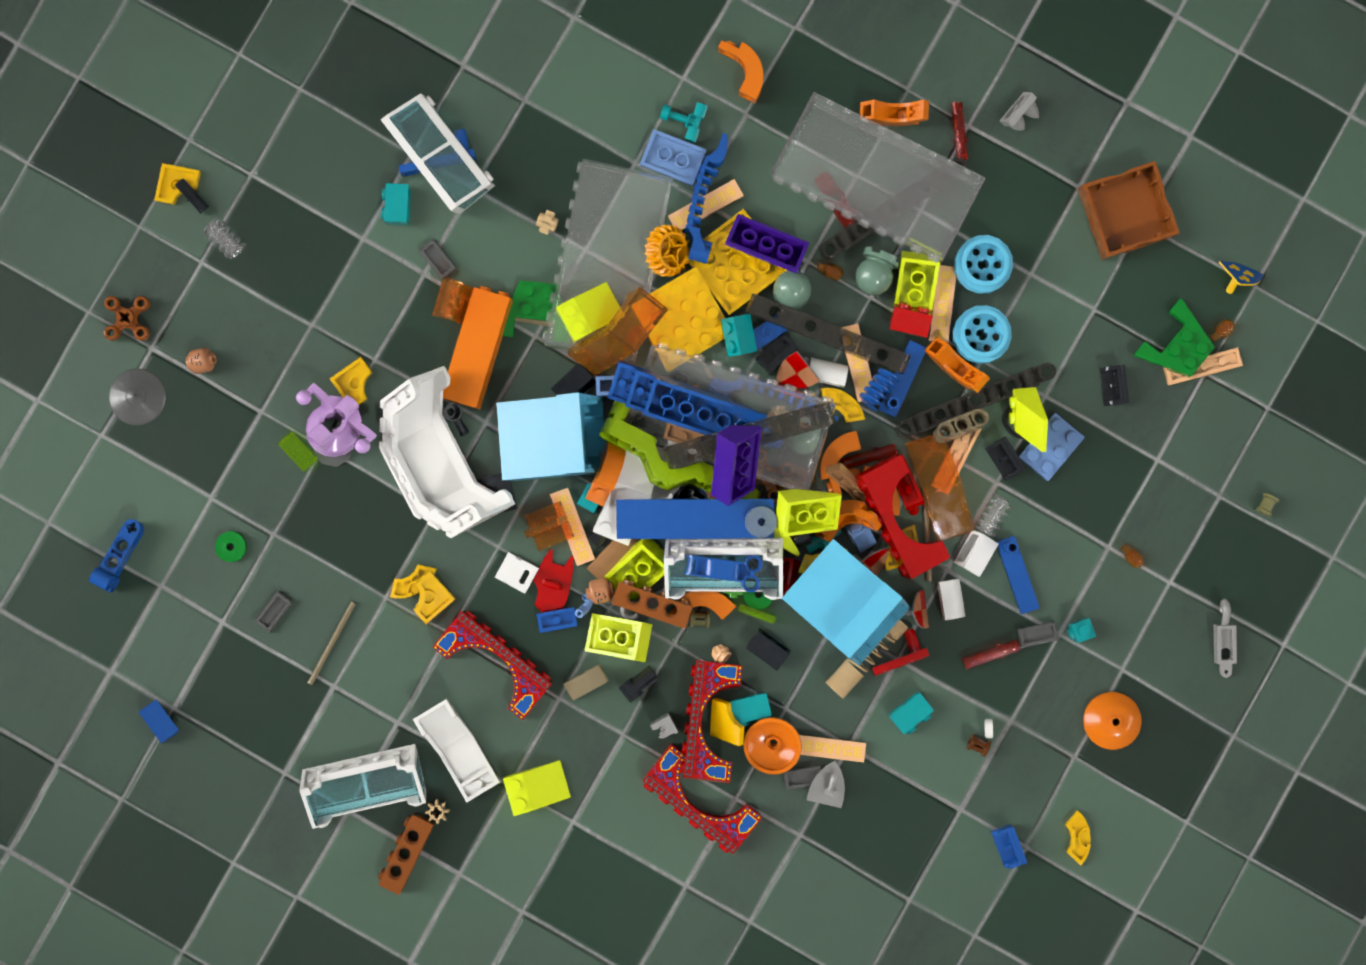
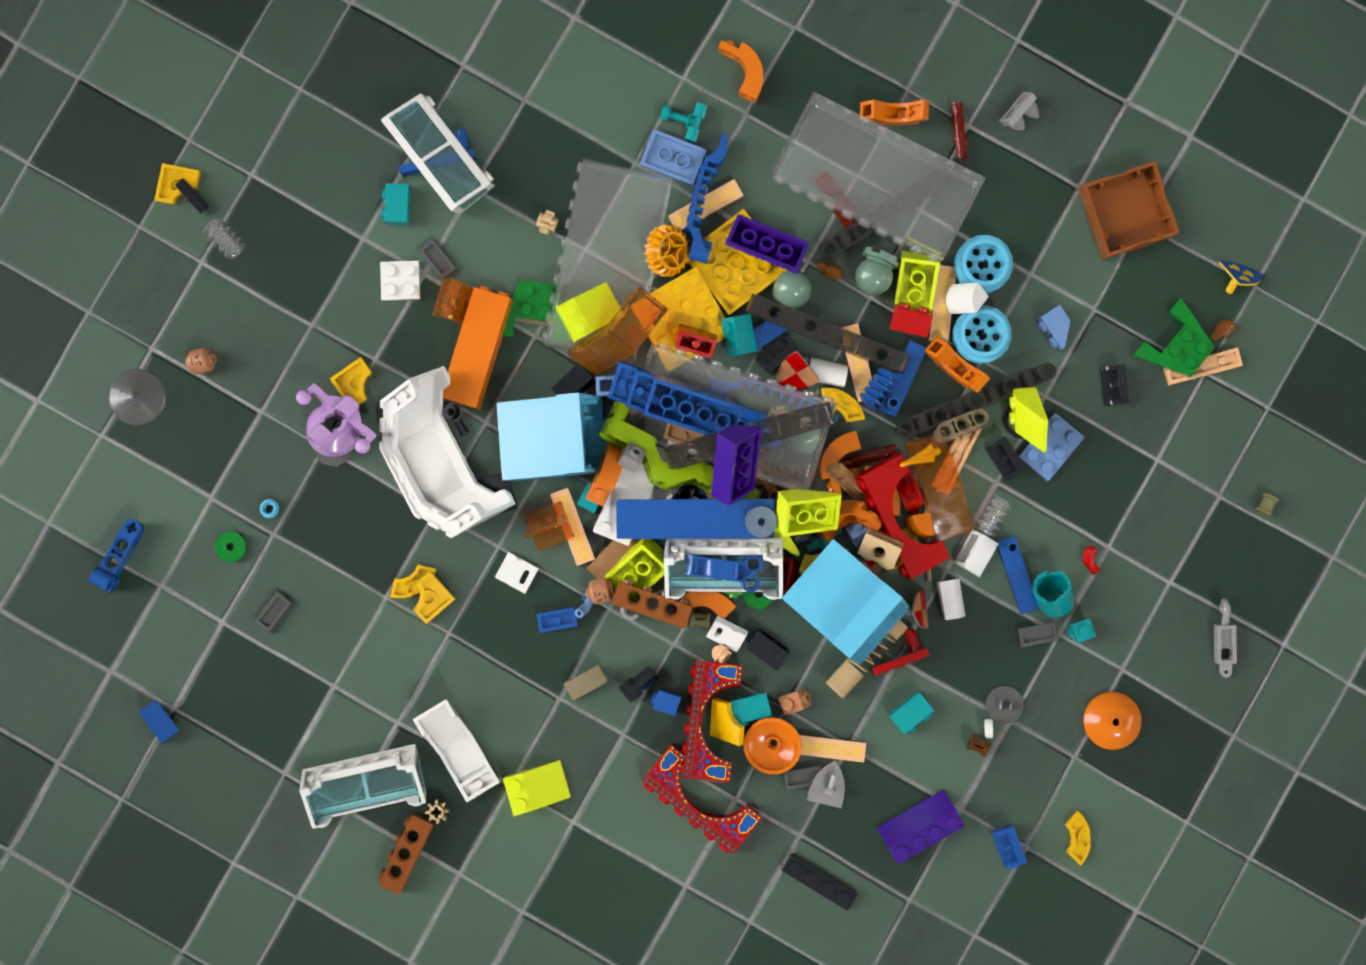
dark orange gear [104,296,151,341] -> none
clear neon green tile [278,431,318,472] -> none
dark tan axle [307,601,356,685] -> none
arch [432,610,552,720] -> none
red shield [533,549,574,613] -> none
neon yellow slope [585,613,653,662] -> none
light grey hinge [650,712,679,738] -> none
clear neon green tile [738,603,776,624] -> none
clear red pin [962,639,1021,670] -> none
clear orange cylinder [1121,544,1144,568] -> none
none -> medium azure plate [260,499,279,518]
none -> white plate [380,261,421,301]
none -> light grey plate [617,442,646,473]
none -> blue brick [650,688,681,716]
none -> red brick [674,323,717,359]
none -> white piece [706,616,748,652]
none -> nougat bracket [778,687,811,715]
none -> black plate [781,853,858,911]
none -> tan brick [857,528,904,569]
none -> dark purple slope [876,790,965,865]
none -> light orange piece [900,444,941,467]
none -> orange brick [905,513,935,539]
none -> white brick [946,283,989,314]
none -> dark grey piece [985,686,1024,724]
none -> teal cylinder [1033,570,1074,618]
none -> medium blue slope [1037,305,1070,351]
none -> red arm [1082,545,1100,575]

